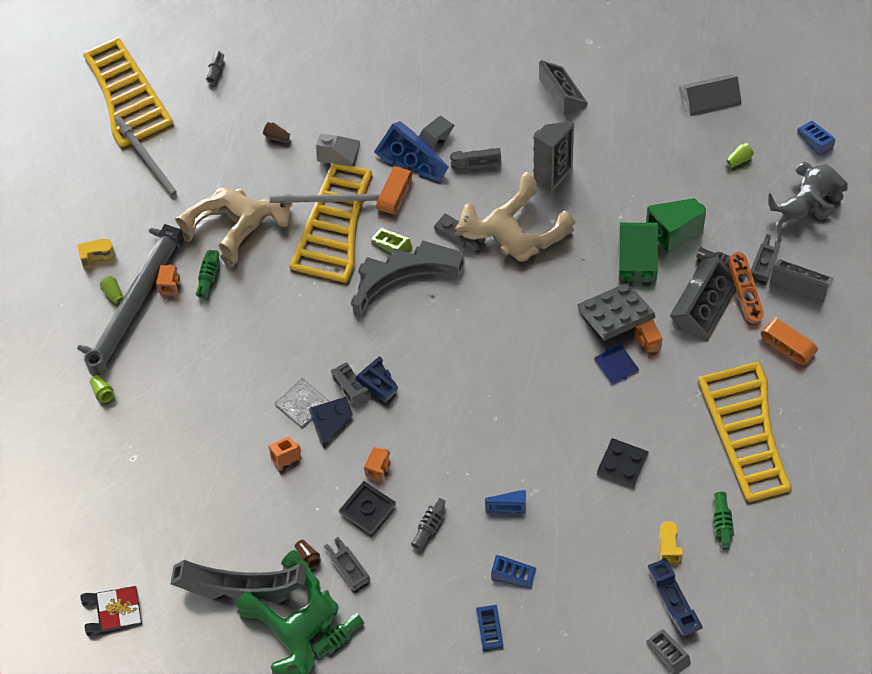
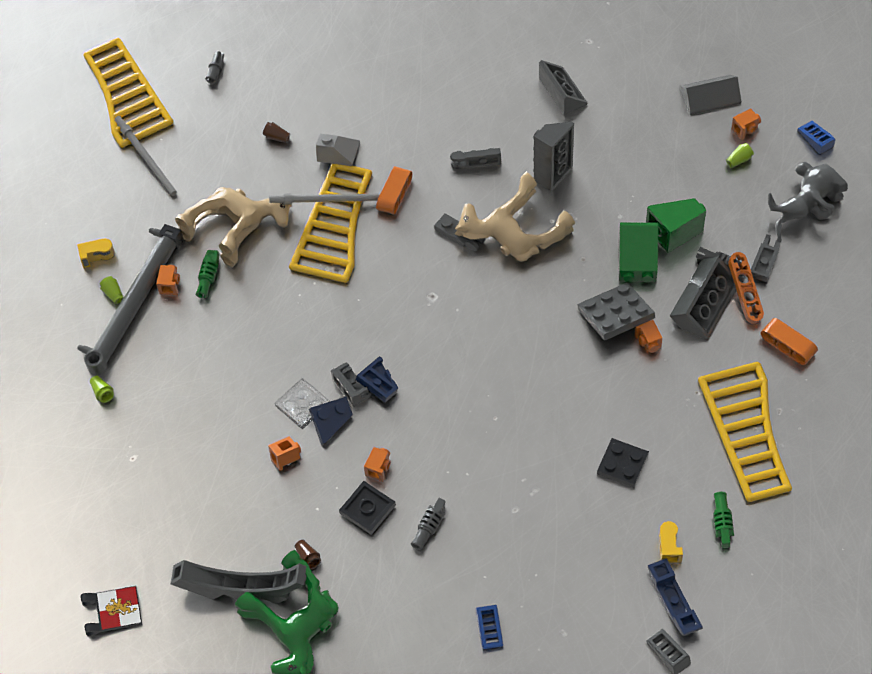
green hinge [312,613,365,659] -> none
dark grey hinge [324,537,371,591] -> none
dark grey arch [351,240,465,316] -> none
lime slope [370,228,412,254] -> none
blue wedge [374,121,449,182] -> none
dark grey slope [419,116,455,150] -> none
blue slope [485,490,526,512] -> none
blue slope [491,555,536,588] -> none
clear blue piece [594,344,639,385] -> none
dark grey slope [770,259,834,302] -> none
none -> orange brick [731,108,761,140]

